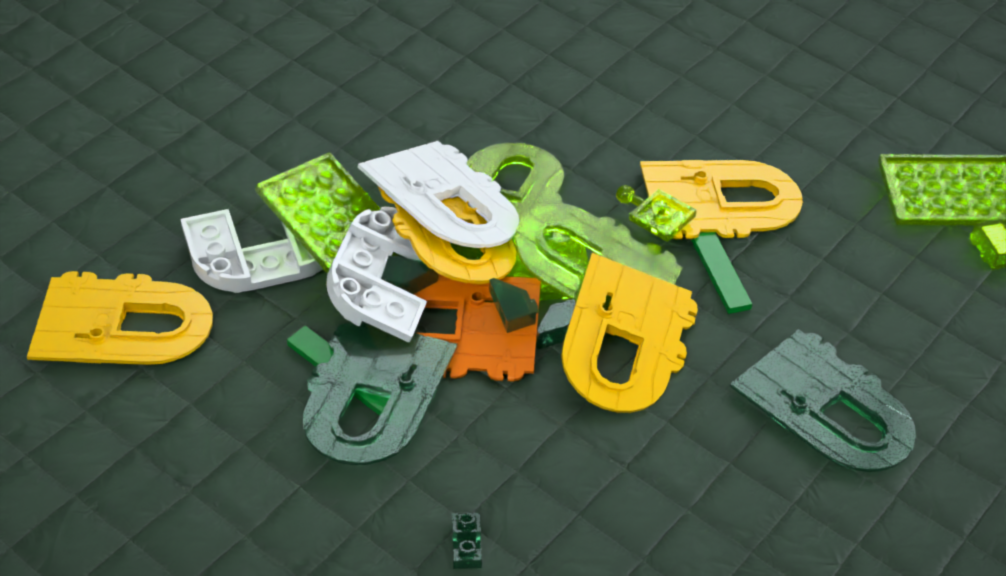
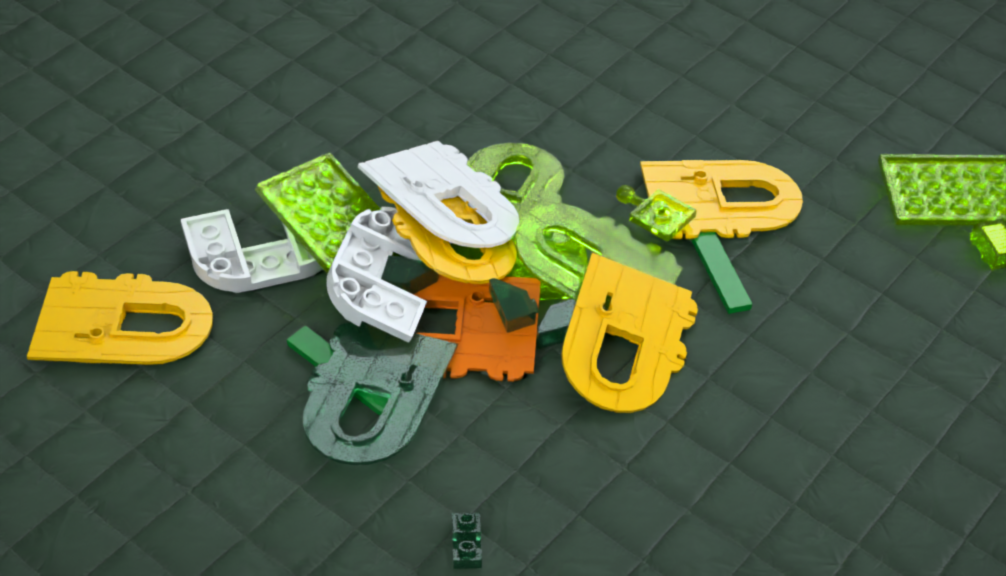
clear green door [730,329,916,472] -> none

